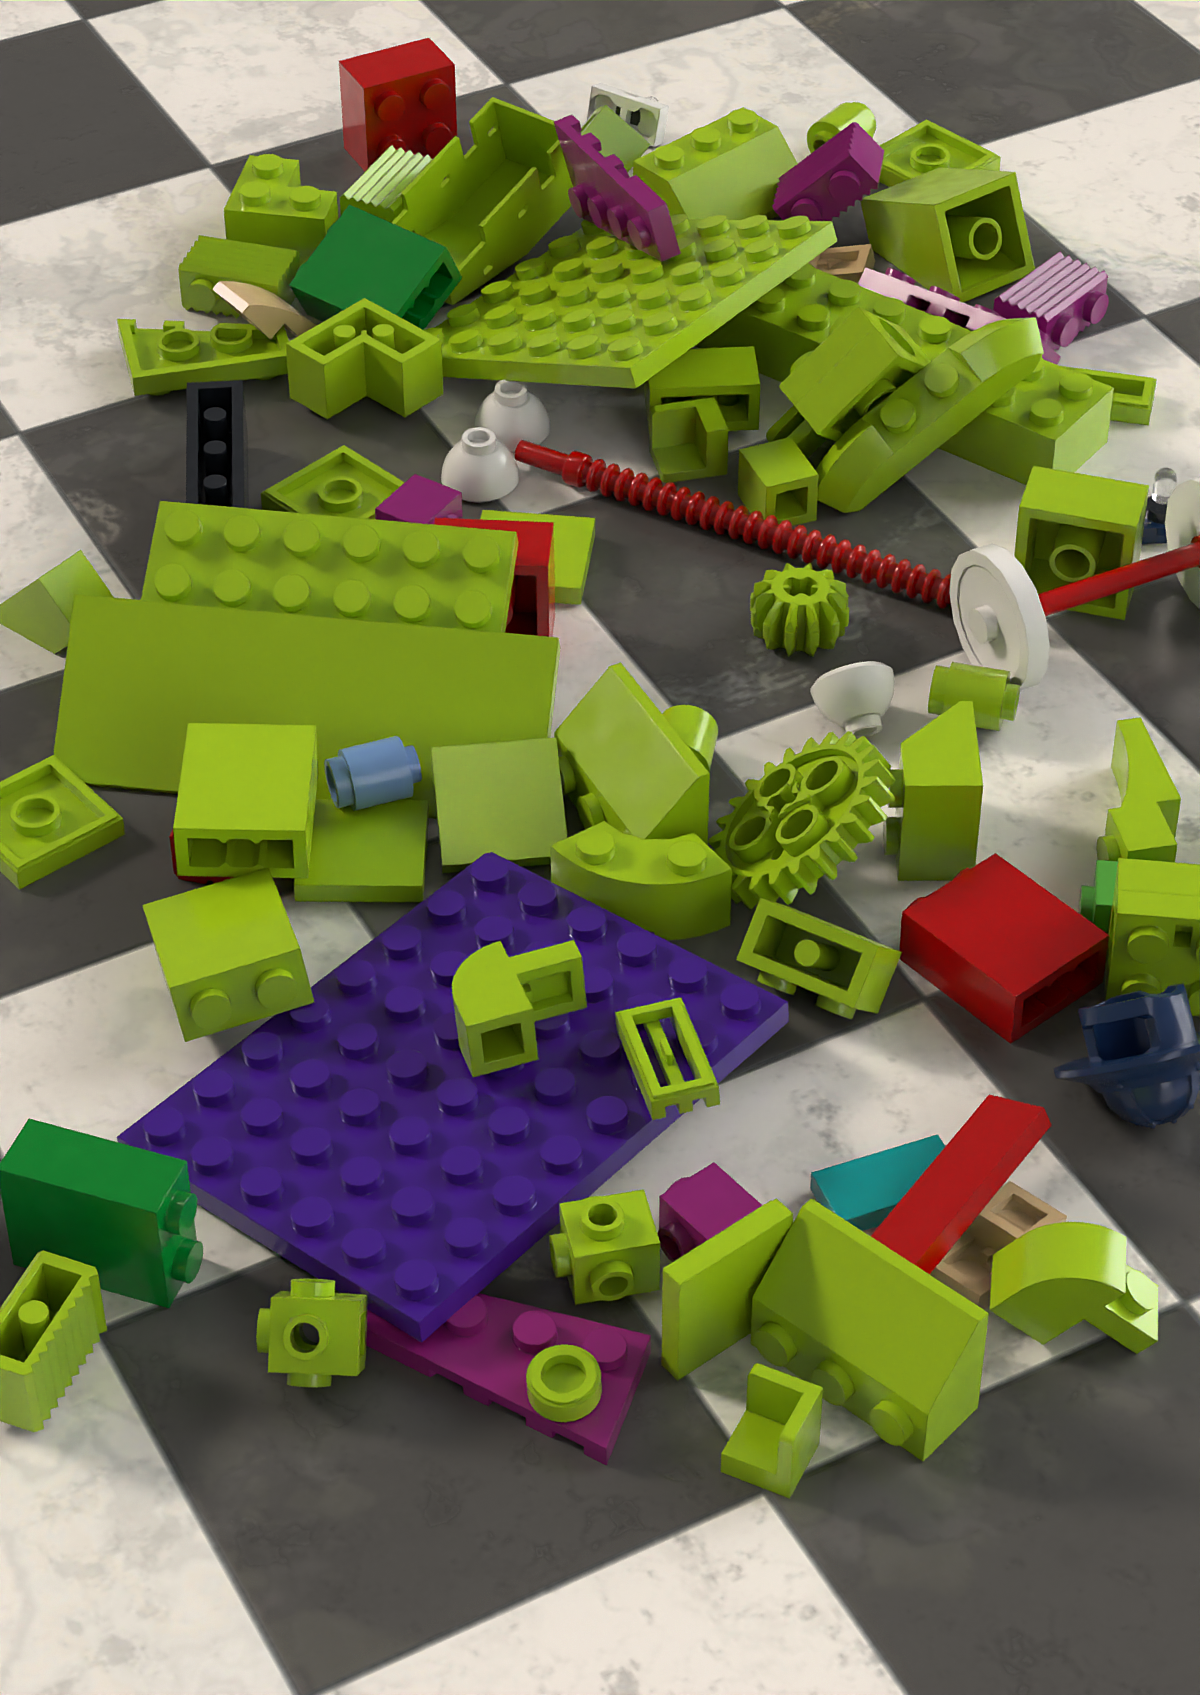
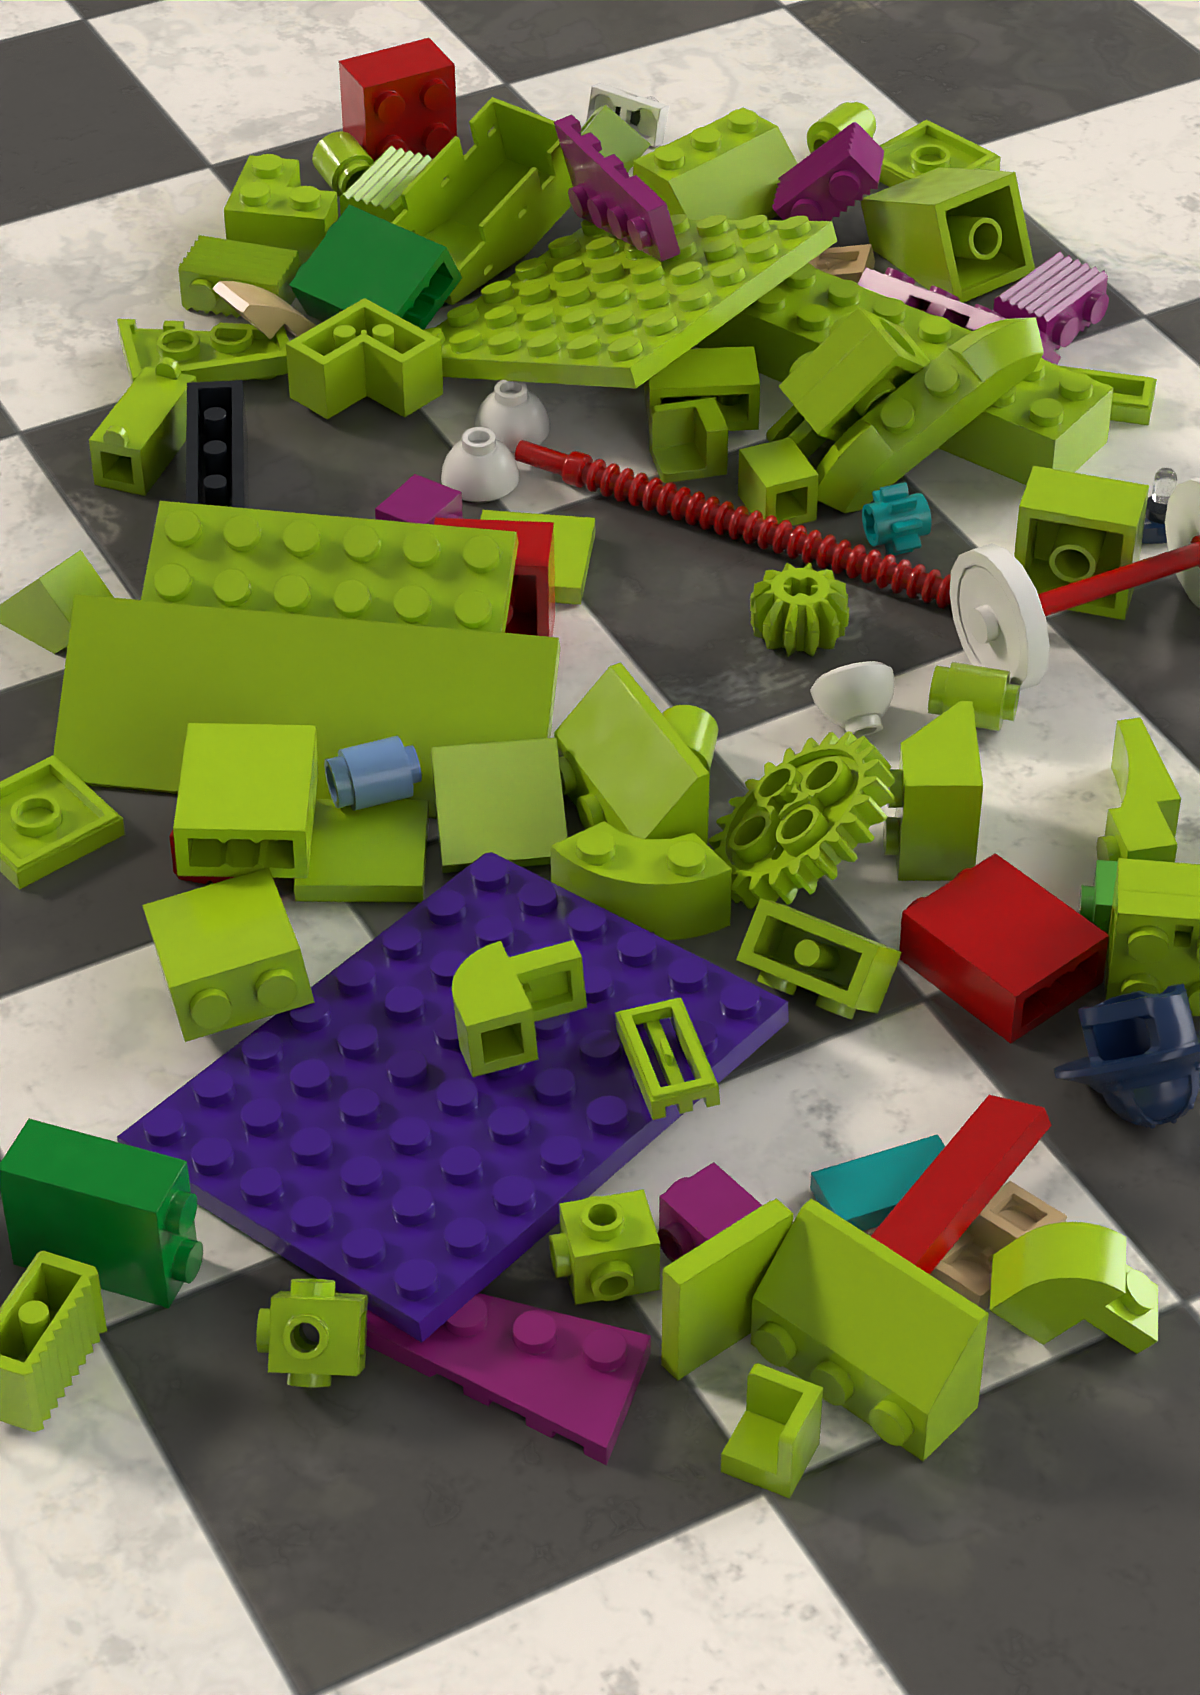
lime tile [260,445,405,520] -> none
lime tile [526,1345,602,1422] -> none
none -> lime brick [89,357,196,496]
none -> lime brick [312,131,374,197]
none -> teal gear [862,482,932,555]

